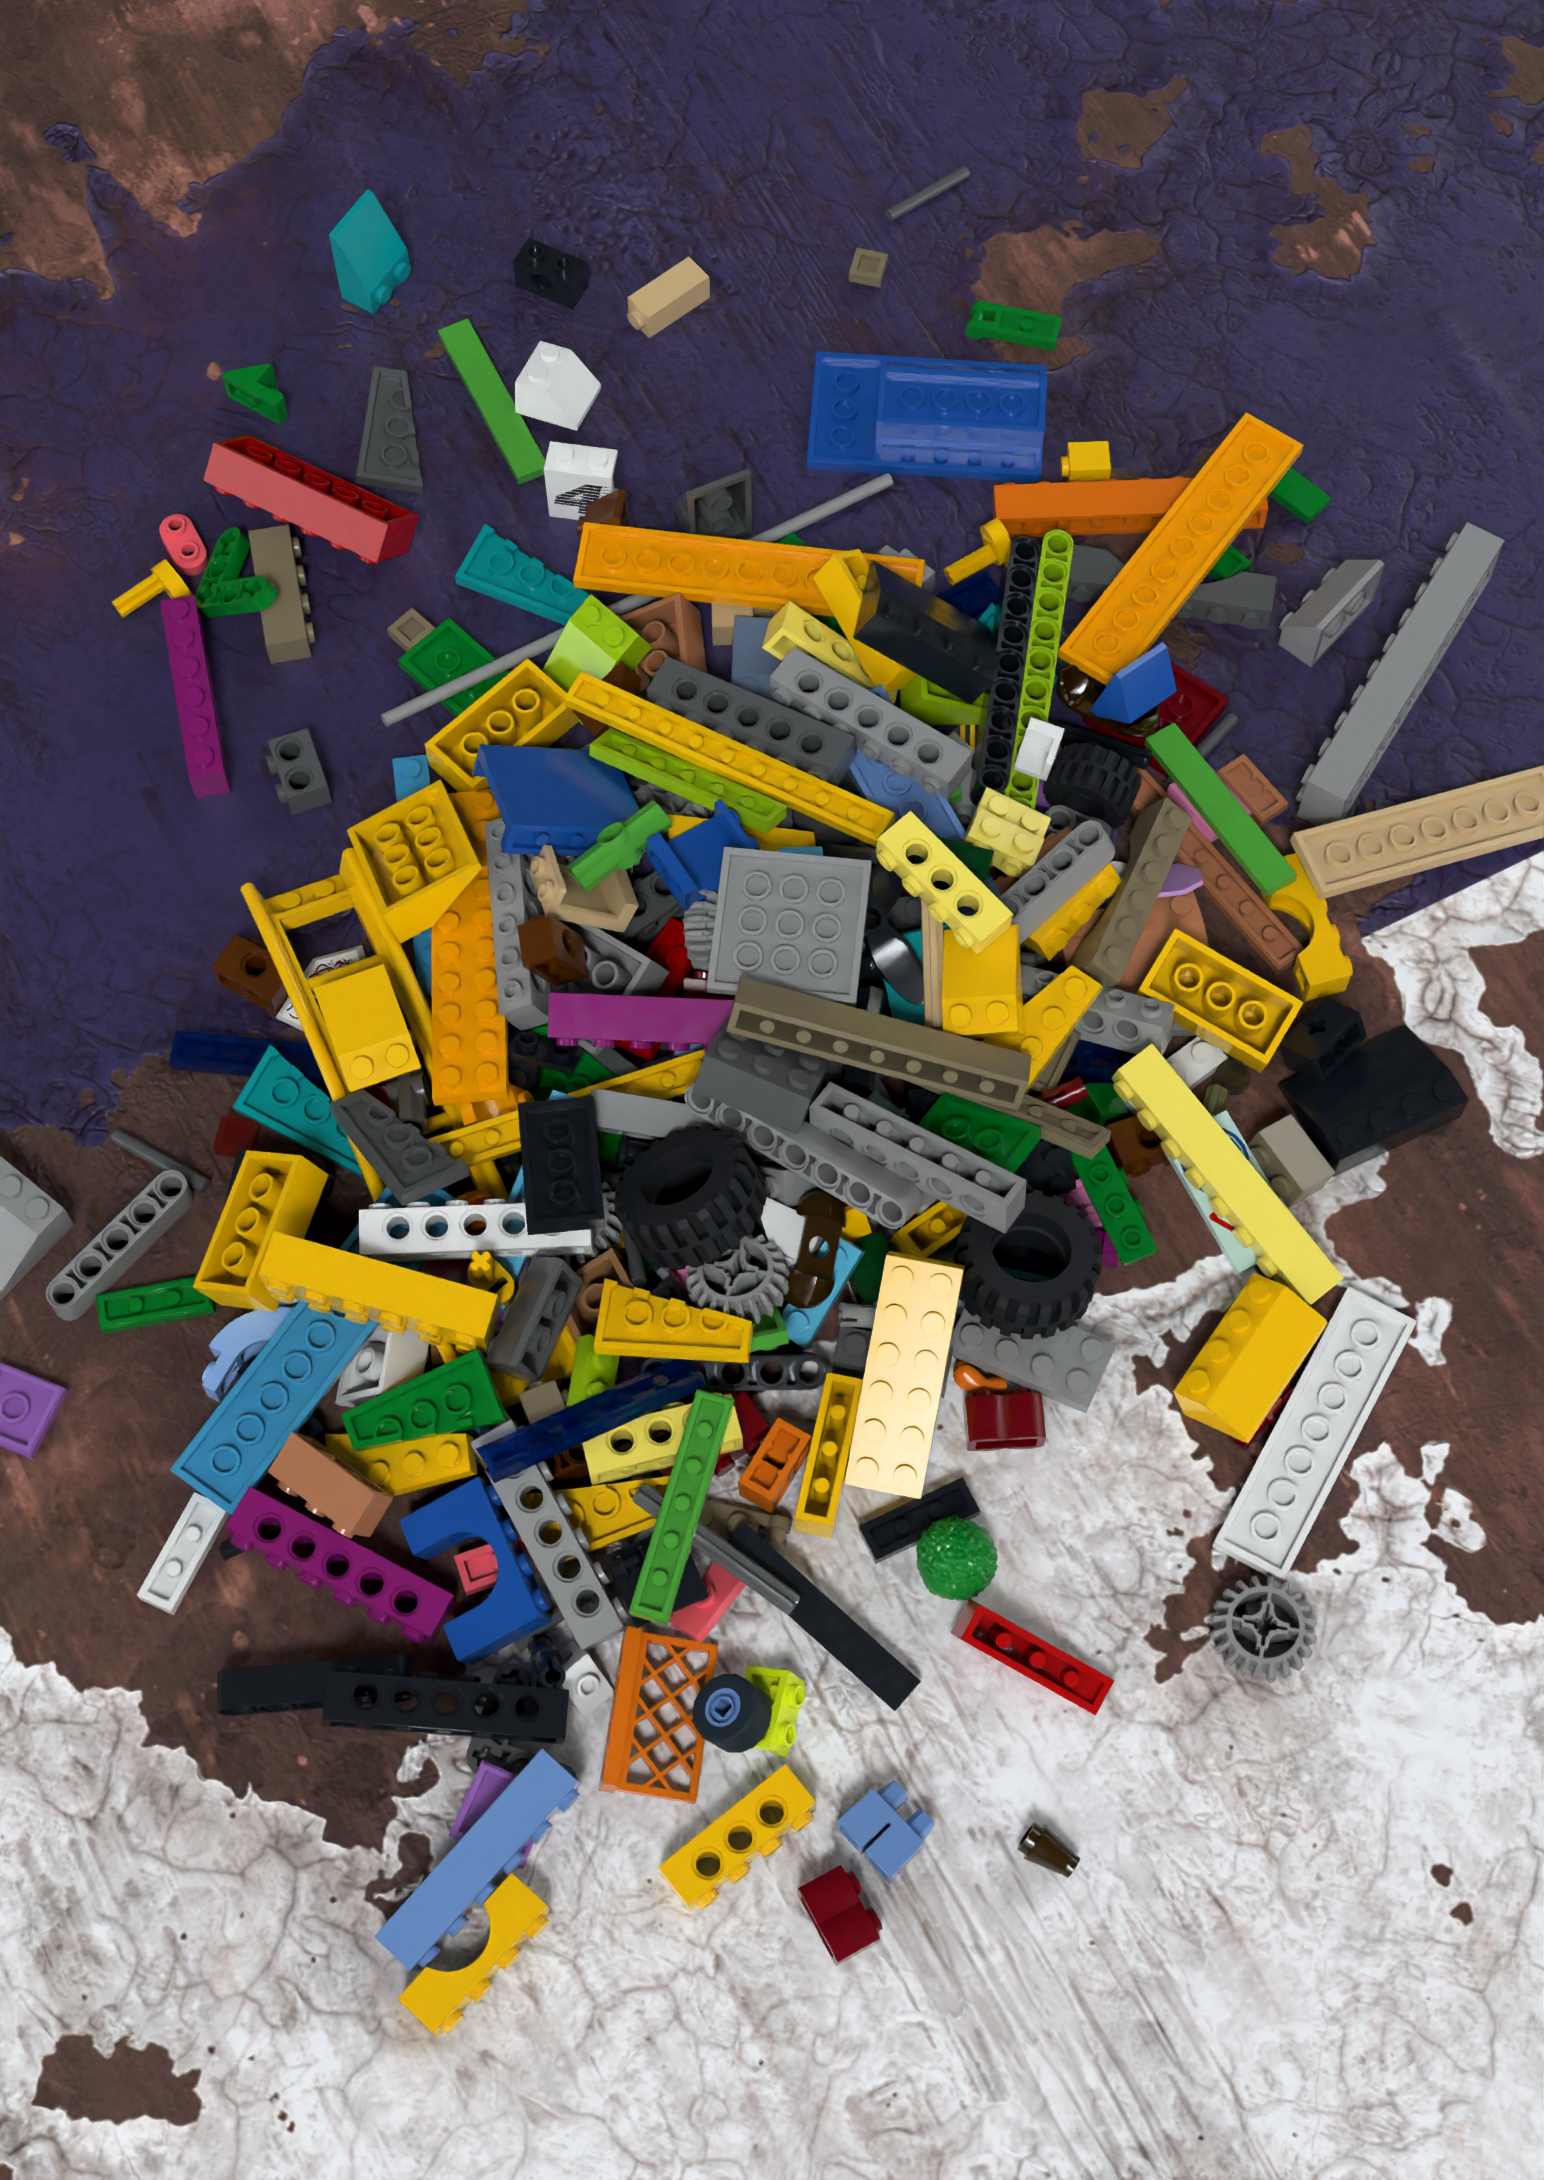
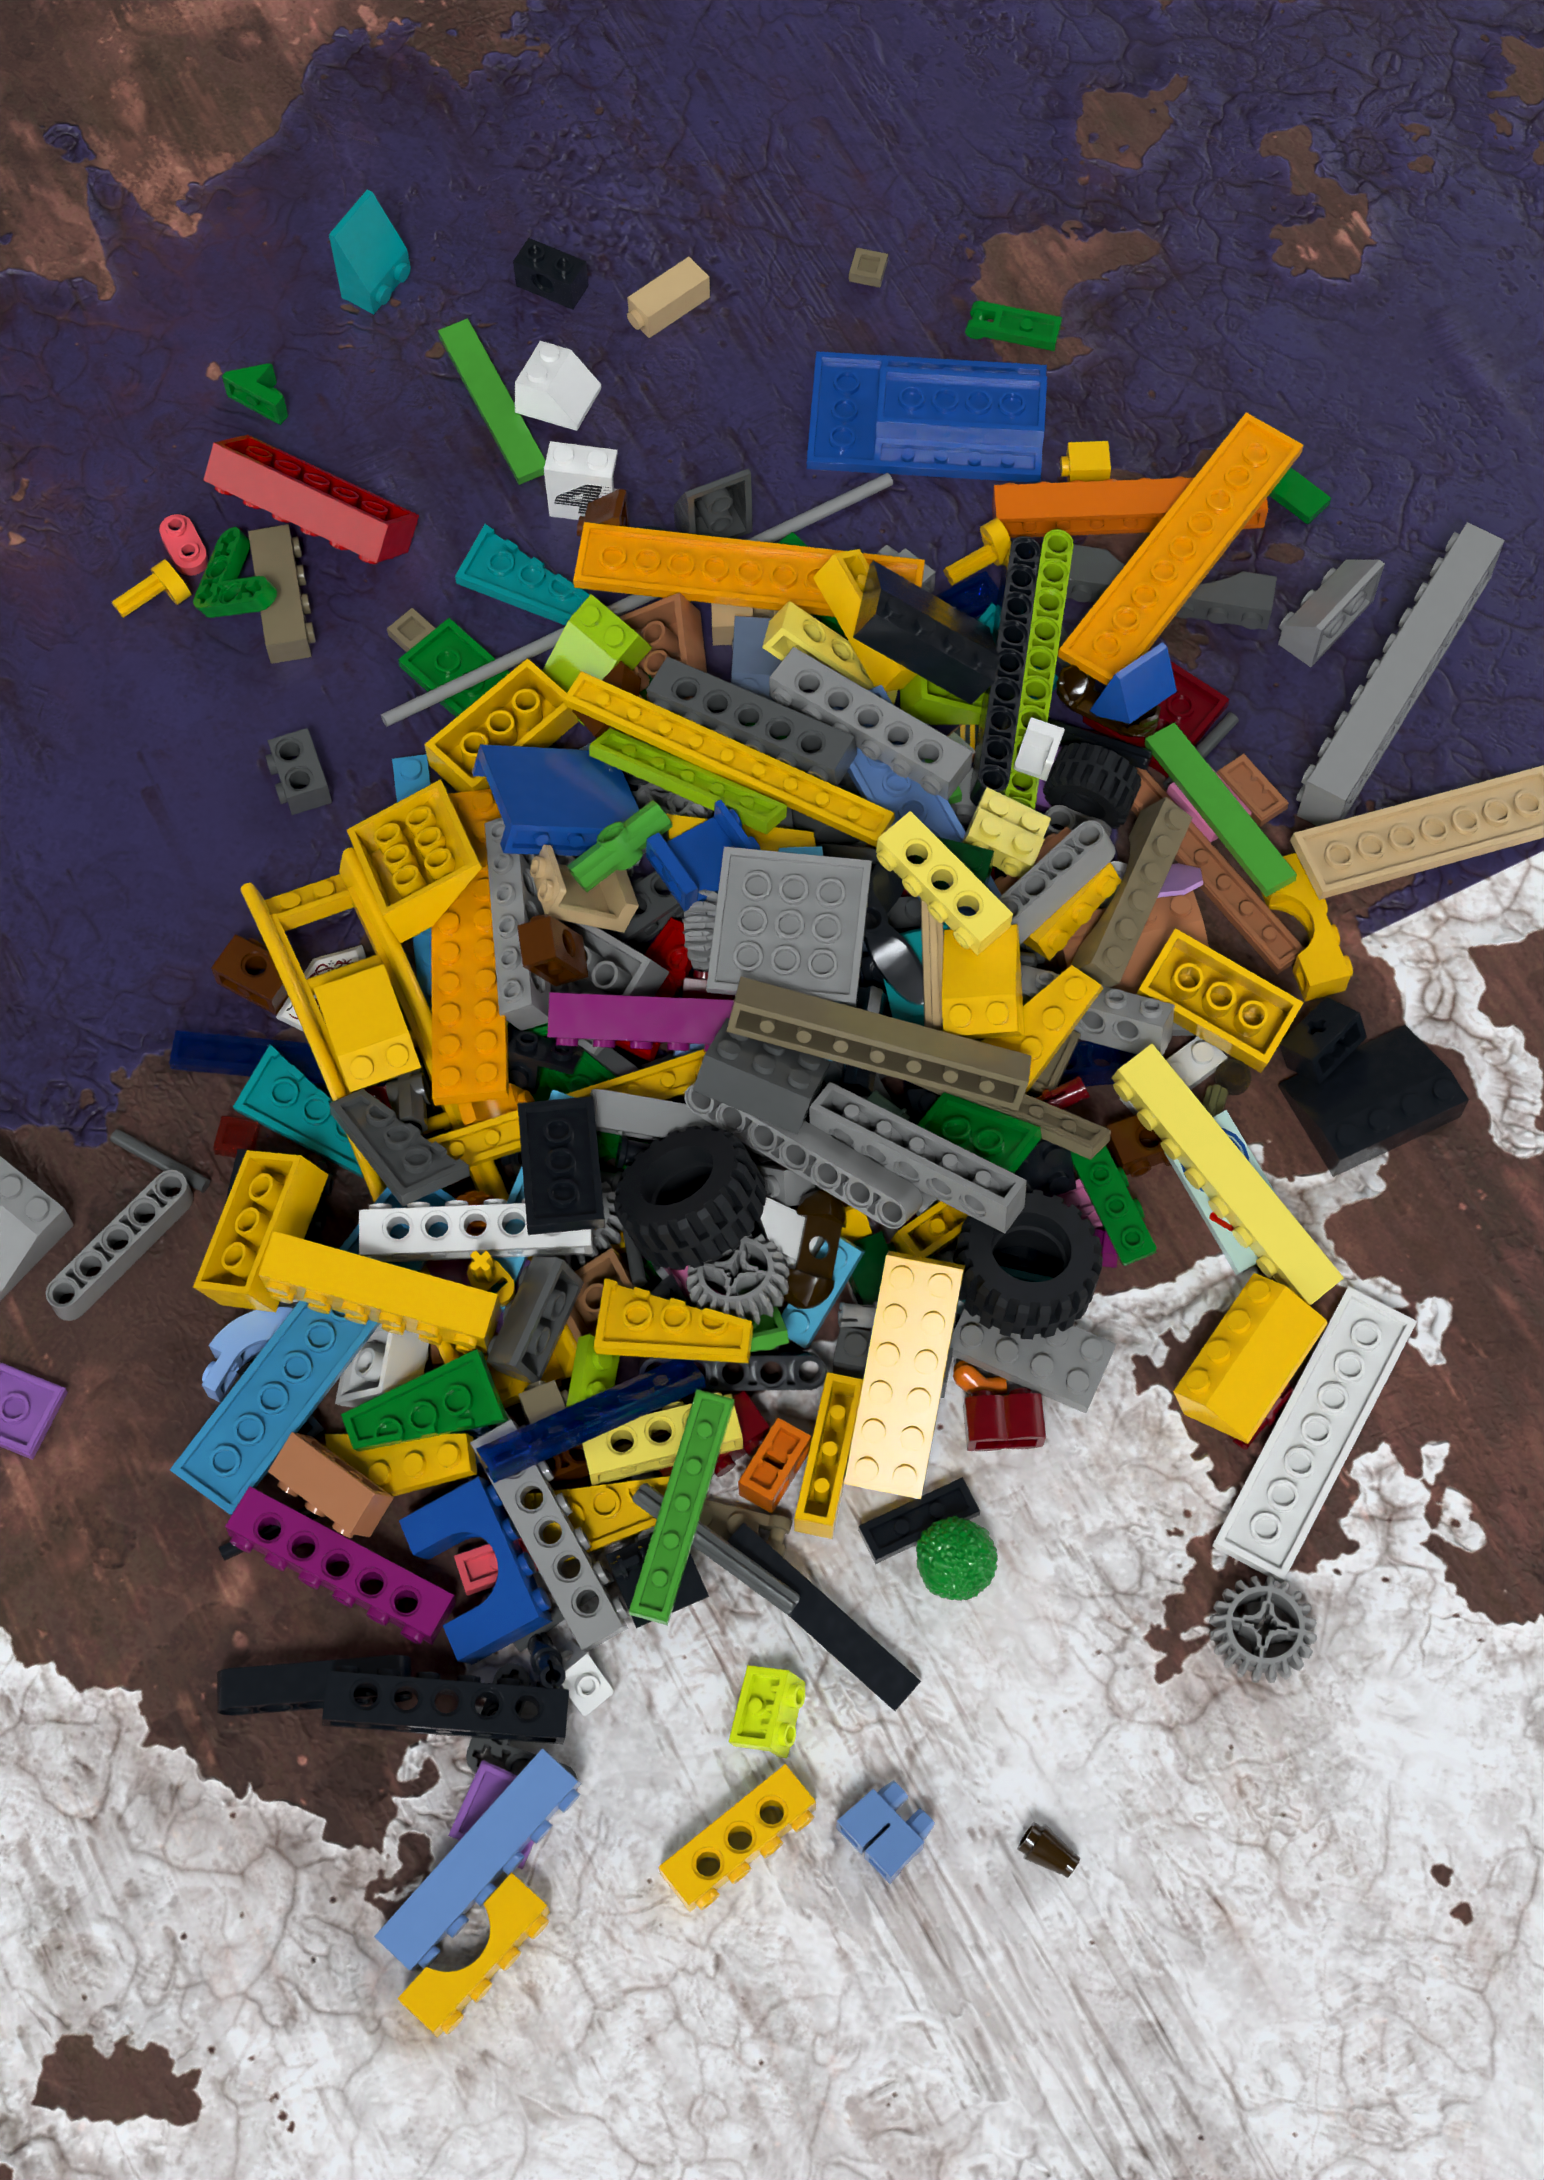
green tile [96,1276,215,1334] -> none
white plate [137,1492,229,1615] -> none
magenta brick [160,595,231,799] -> none
dark grey wing [355,366,423,494] -> none
orange fence [598,1626,718,1804] -> none
coral plate [669,1562,746,1644] -> none
black wheel [692,1674,772,1753] -> none
dark red brick [797,1865,883,1966] -> none
dark grey bar [885,165,970,222] -> none
red slope [950,1598,1115,1716] -> none
green slope [1063,1083,1130,1127] -> none
green tile [1209,545,1252,581] -> none
dark tan brick [1247,1114,1335,1208] -> none

